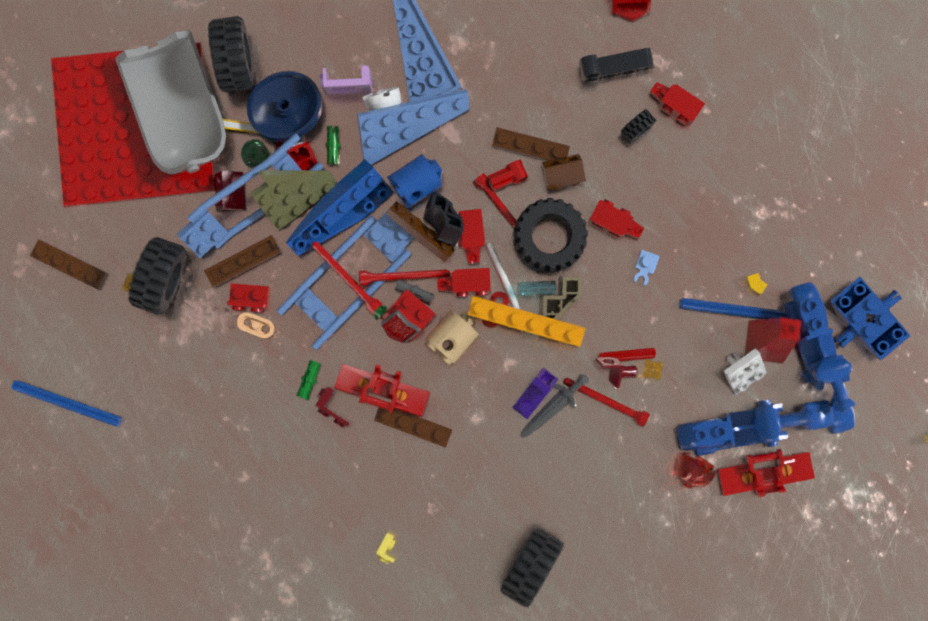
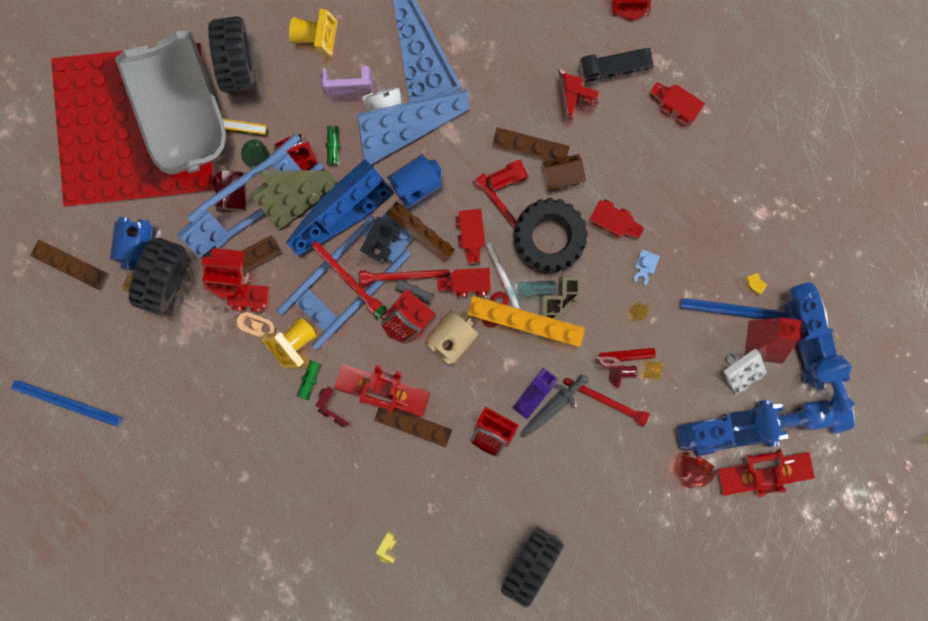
dark blue dish [247,71,323,142] -> none
black brick [423,192,464,246] -> none
black tyre [621,109,657,143] -> none
blue slope [830,276,911,361] -> none
none -> blue cylinder [109,217,153,271]
none -> red piece [201,248,245,300]
none -> yellow plant [261,318,316,368]
none -> yellow plant [289,9,337,57]
none -> black brick [360,216,401,262]
none -> red piece [470,406,519,457]
none -> red piece [558,69,601,119]
none -> clear yellow plate [631,302,649,321]

